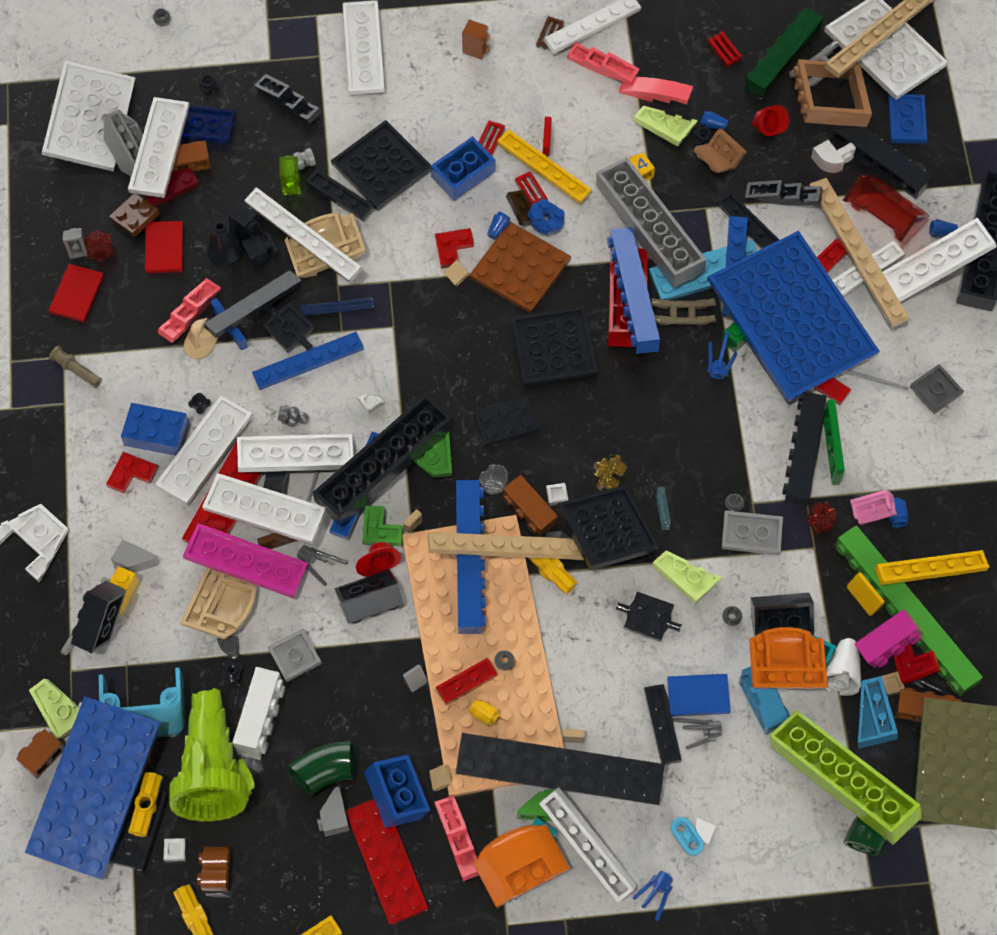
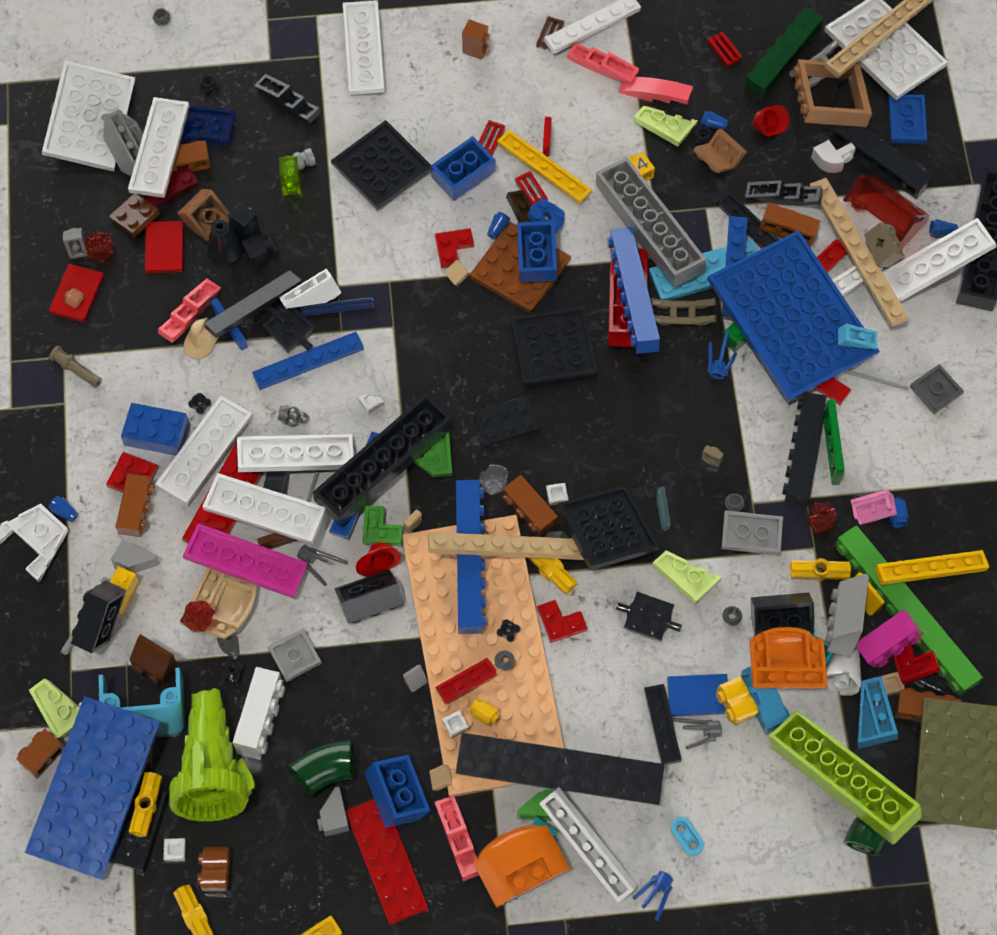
white plate [244,187,363,283] -> none
tan slope [285,213,367,278] -> none
black plate [306,169,375,222] -> none
tan tile [563,729,584,743] -> none
clear yellow hips [593,454,627,490] -> none
white tile [695,818,716,846] -> none
none -> blue cone [48,496,79,523]
none -> nougat piece [64,288,84,308]
none -> dark orange brick [115,474,155,537]
none -> reddish brown slope [129,634,178,686]
none -> medium nougat slope [177,189,229,241]
none -> clear red brick [180,600,216,633]
none -> white slope [279,269,341,308]
none -> white tile [442,710,469,738]
none -> black plate [497,619,520,642]
none -> blue brick [517,221,557,282]
none -> red plate [537,600,588,643]
none -> dark tan plate [702,445,724,467]
none -> yellow brick [716,677,759,725]
none -> dark orange brick [759,202,820,247]
none -> yellow piece [790,558,851,582]
none -> light grey slope [825,574,869,658]
none -> medium azure slope [838,324,878,350]
none -> dark tan brick [864,223,905,268]

